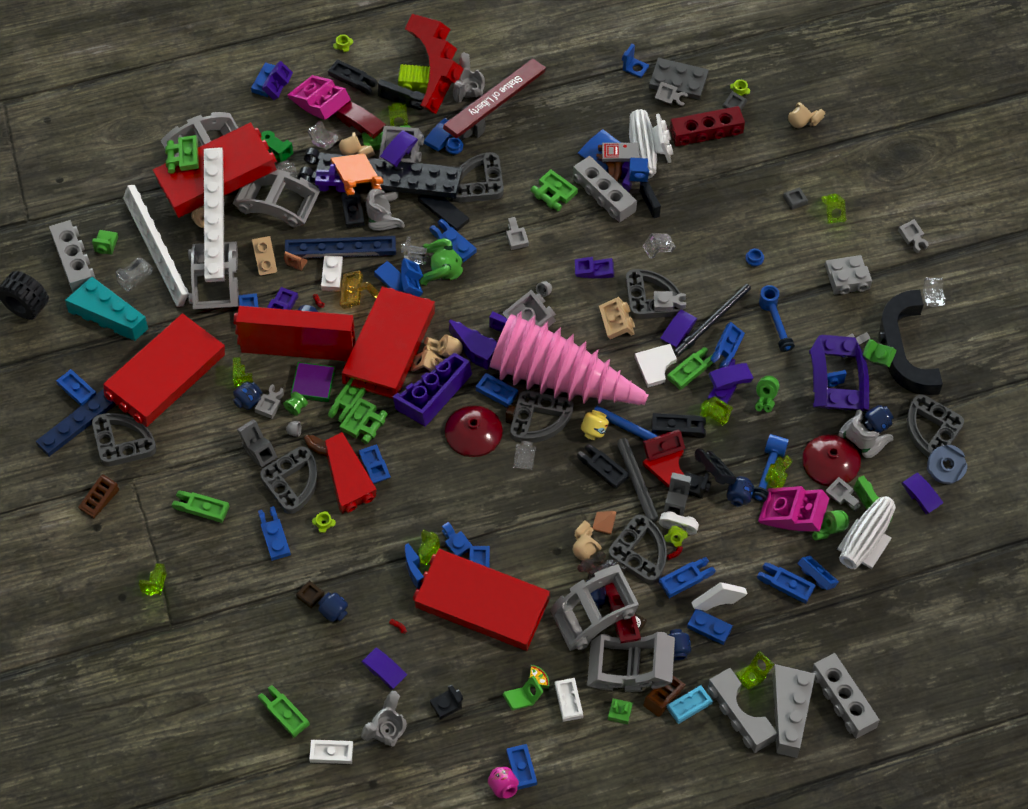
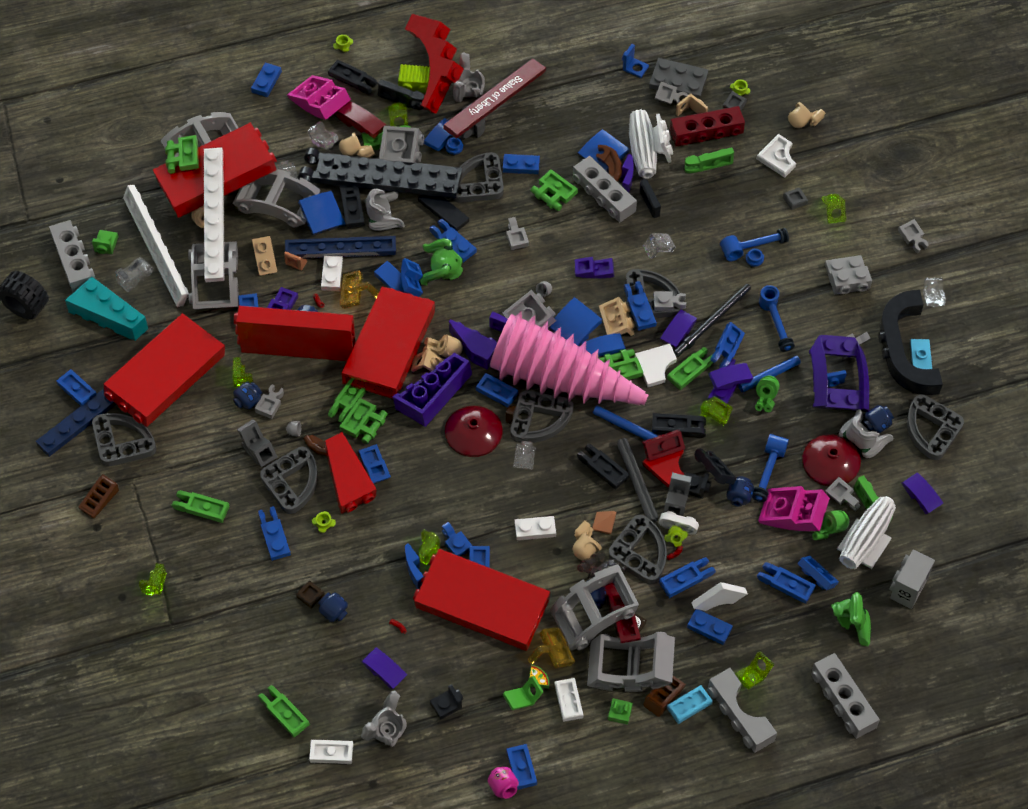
green leg [261,131,294,164] -> none
dark purple slope [262,61,293,100] -> none
bright green wheel [283,392,308,416] -> none
dark purple tile [291,362,336,402] -> none
dark purple hips [315,164,345,192] -> none
flag [331,154,383,195] -> none
dark purple slope [380,130,418,167] -> none
clear bracket [401,236,428,264] -> none
light yellow head [581,410,609,440] -> none
light grey tile [602,142,639,162] -> none
blue bracket [629,157,649,182] -> none
dark blue head [668,629,691,661] -> none
clear neon green plate [765,455,792,488] -> none
light grey wedge [772,664,815,758] -> none
bright green bracket [863,339,897,368] -> none
sand blue plate [927,445,967,485] -> none
none -> blue slope [298,191,346,235]
none -> blue plate [503,154,540,174]
none -> white plate [515,516,556,540]
none -> clear yellow plate [528,627,575,668]
none -> blue slope [549,297,602,346]
none -> blue slope [582,333,626,358]
none -> bright green plate [599,349,644,380]
none -> blue hinge [624,281,657,331]
none -> tan bracket [676,94,708,116]
none -> bright green hinge [684,147,734,173]
none -> blue piece [720,228,789,261]
none -> blue piece [738,355,801,393]
none -> white tile [756,134,796,178]
none -> bright green hair [831,592,871,646]
none -> light grey brick [889,549,935,609]
none -> medium azure plate [910,339,932,369]

